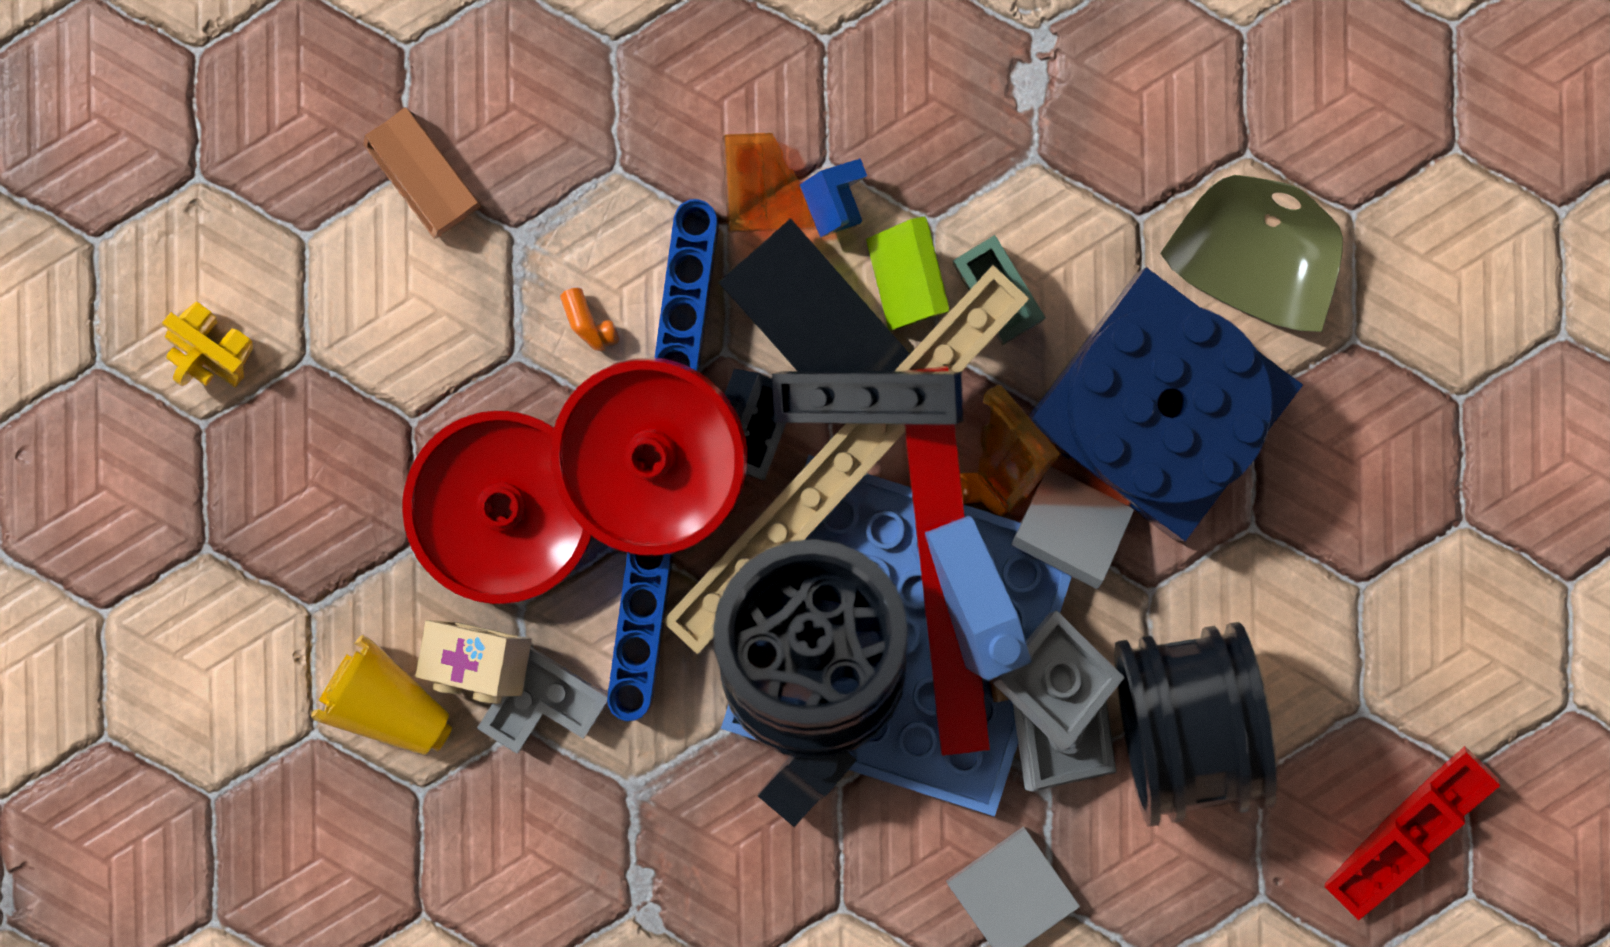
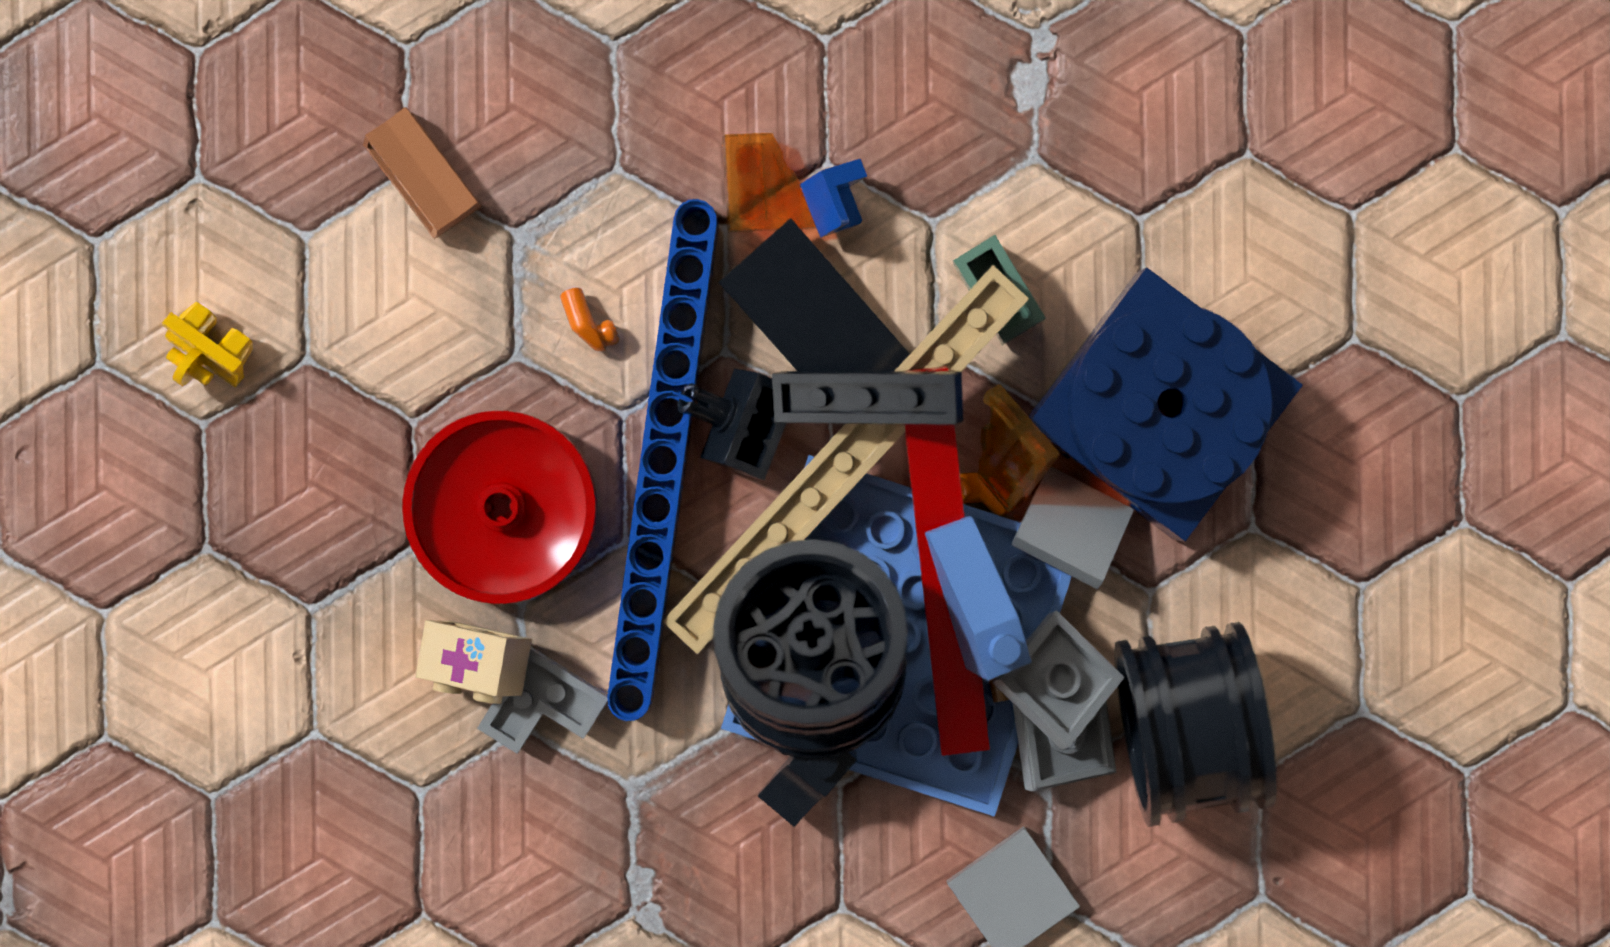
yellow cone [311,634,452,755] -> none
red dish [550,358,747,555] -> none
lime tile [866,216,949,331] -> none
olive piece [1160,175,1343,332] -> none
red slope [1324,746,1501,921] -> none

